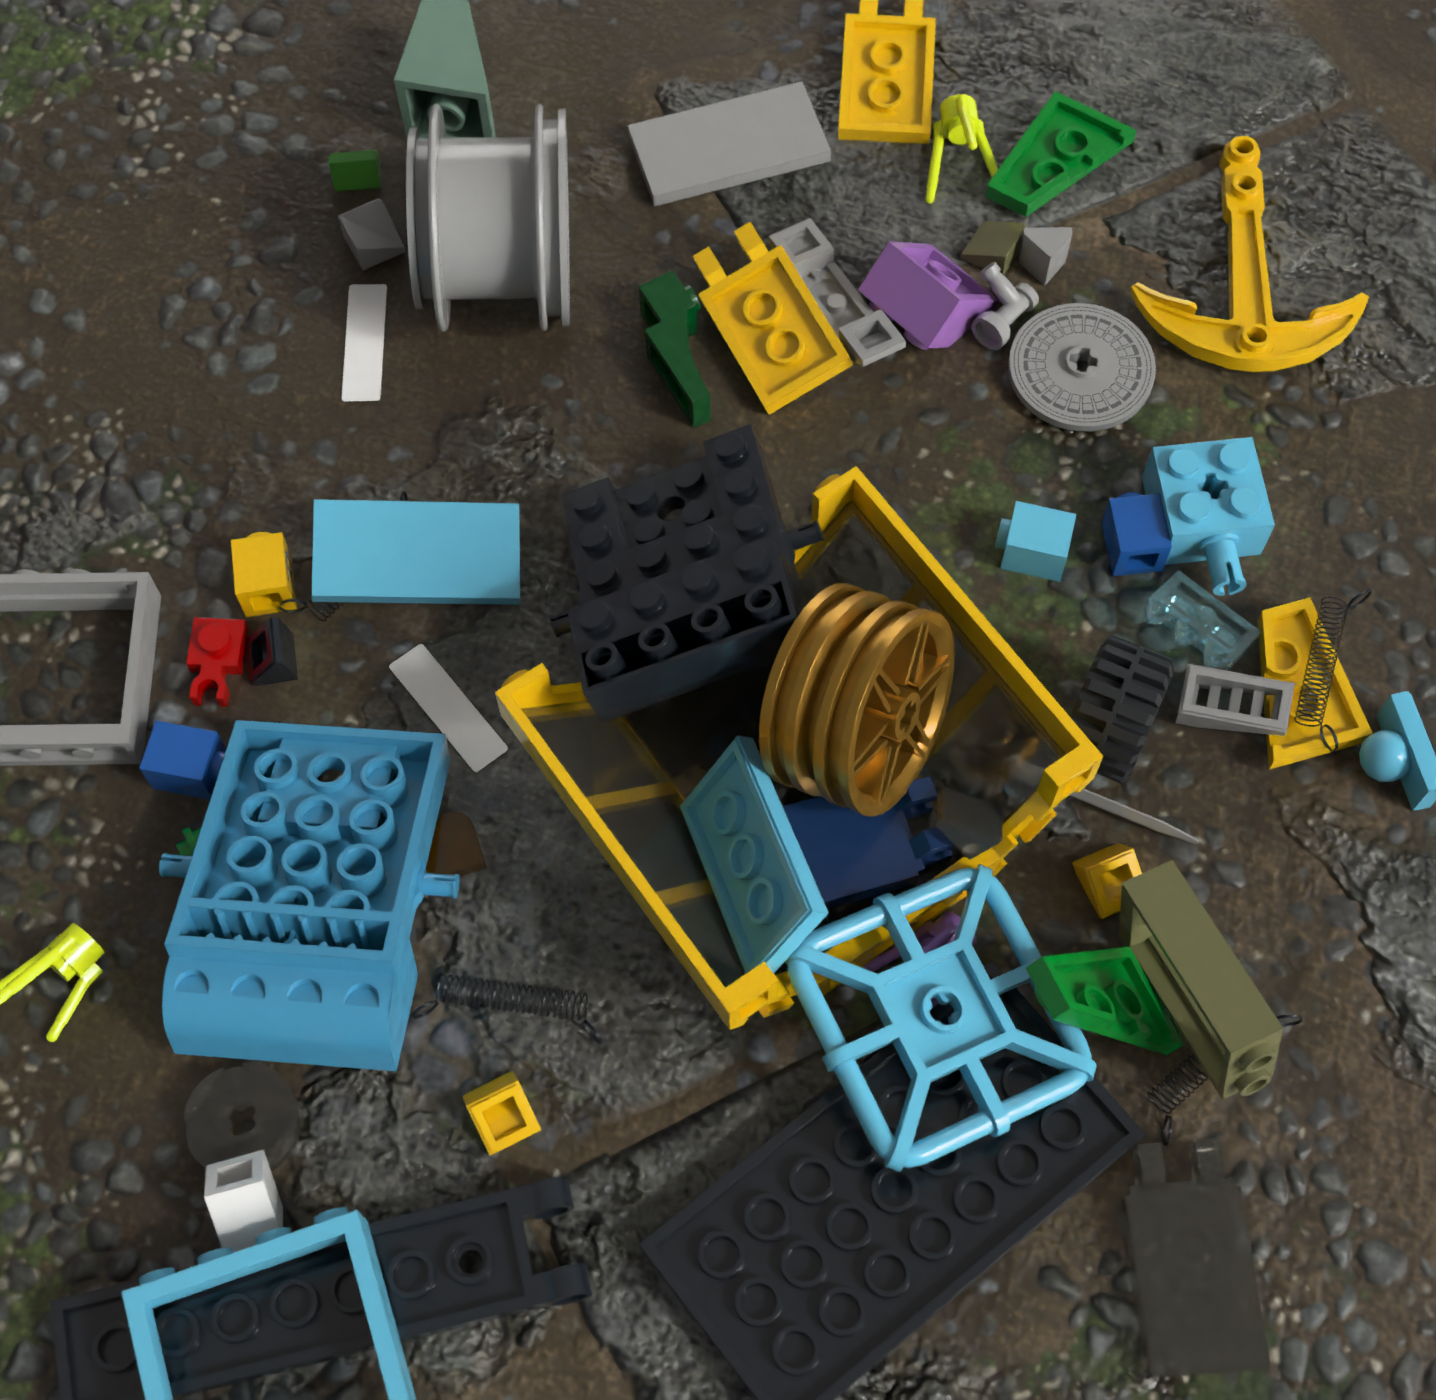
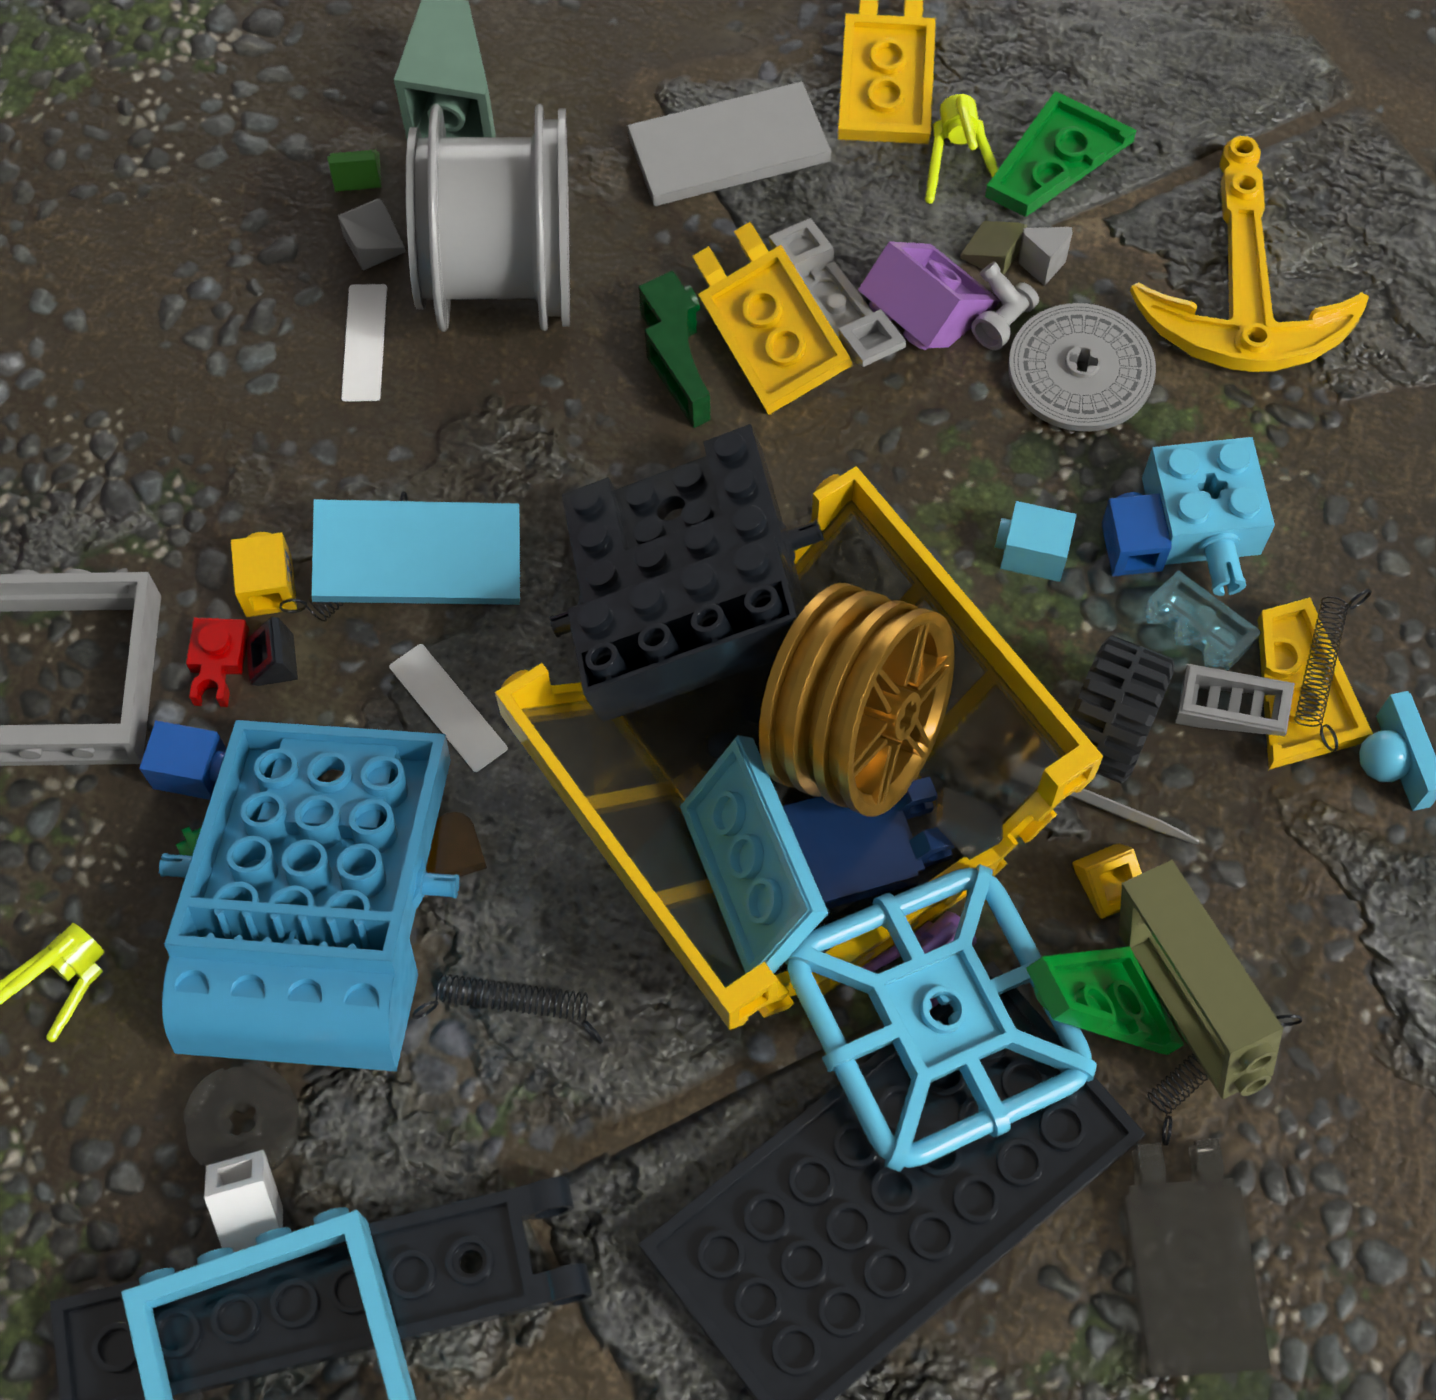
yellow slope [463,1071,541,1156] -> none

